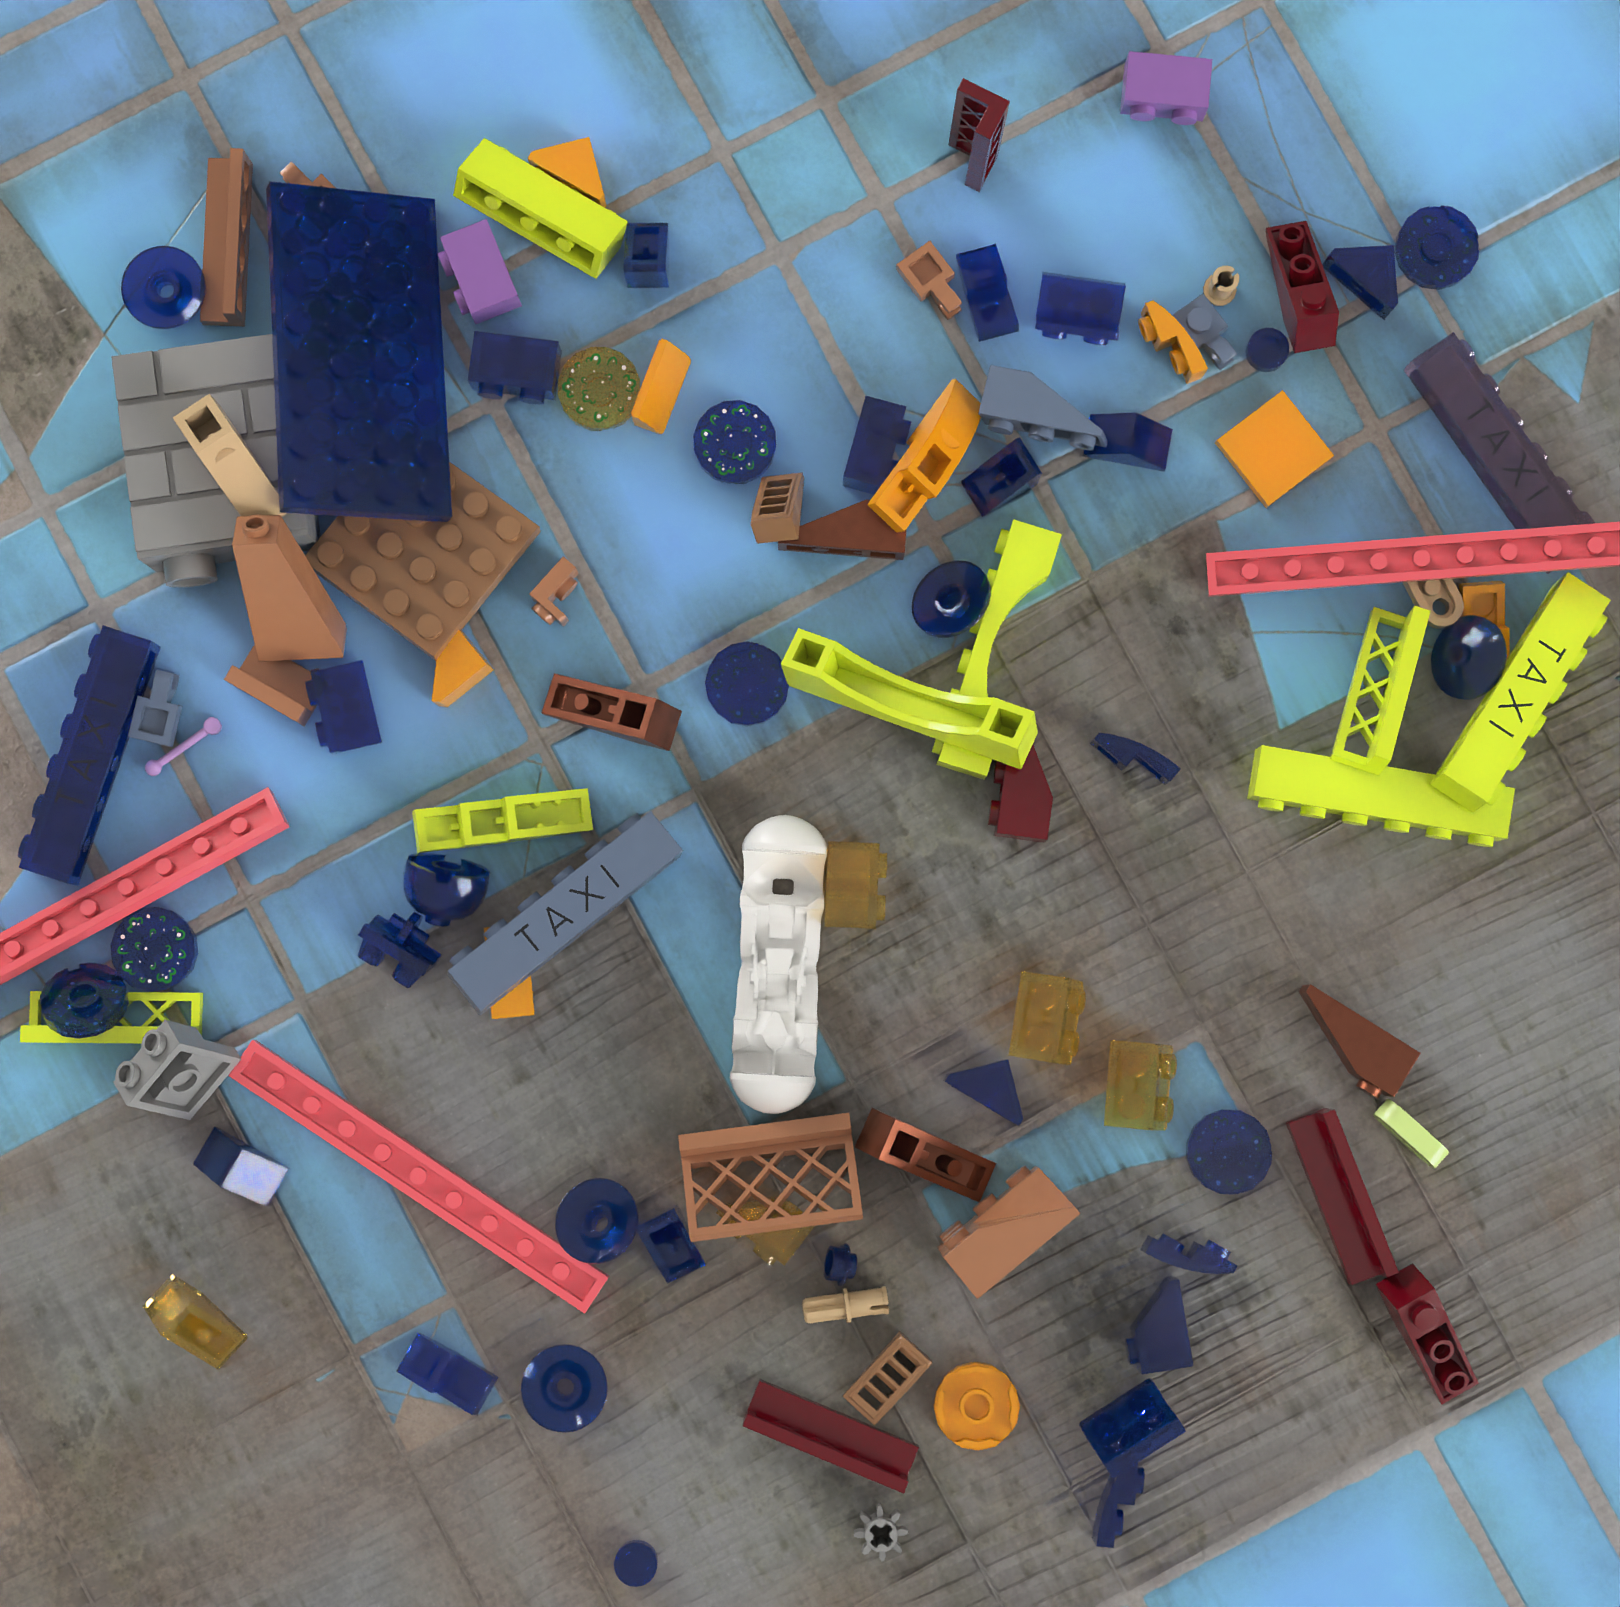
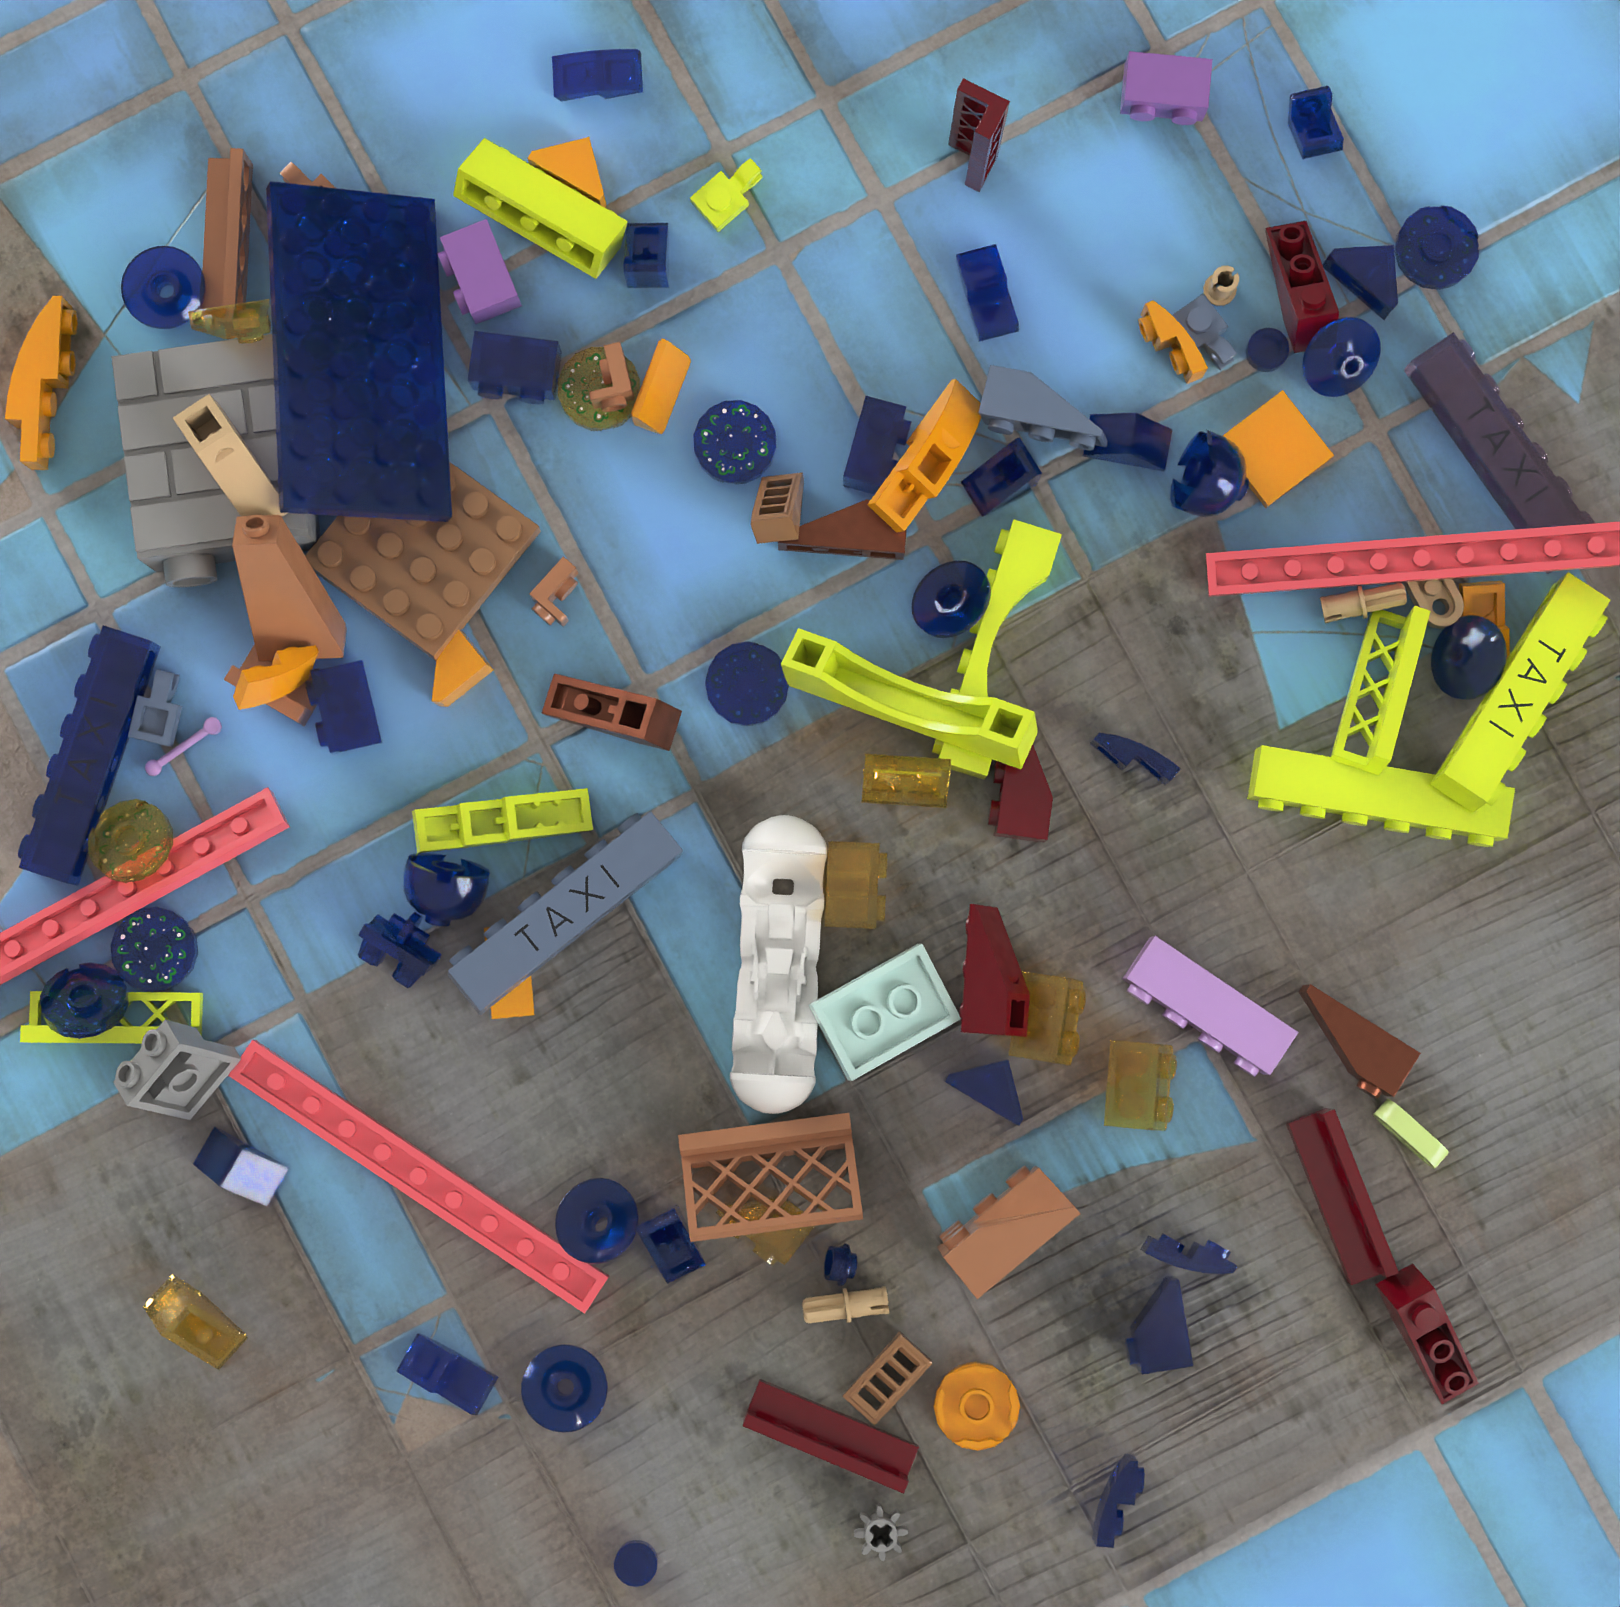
copper slope [855,1108,997,1202] -> none
nougat plate [896,241,962,320] -> none
clear blue bracket [1035,272,1126,345] -> none
clear blue bracket [1079,1378,1186,1478] -> none
clear blue tile [1186,1109,1272,1195] -> none
none -> light orange slope [5,296,78,470]
none -> clear yellow tile [88,799,173,883]
none -> clear yellow wing [188,299,273,344]
none -> light orange slope [233,645,319,710]
none -> clear blue slope [552,49,643,102]
none -> nougat bracket [589,342,635,412]
none -> neon yellow plate [690,158,763,232]
none -> light aqua plate [809,943,961,1081]
none -> clear yellow bracket [862,754,951,808]
none -> dark red slope [960,904,1030,1037]
none -> lavender brick [1122,936,1299,1077]
none -> clear blue cylinder [1170,430,1249,517]
none -> clear blue bracket [1288,86,1344,159]
none -> clear blue dish [1302,317,1381,397]
none -> tan axle [1320,583,1407,624]

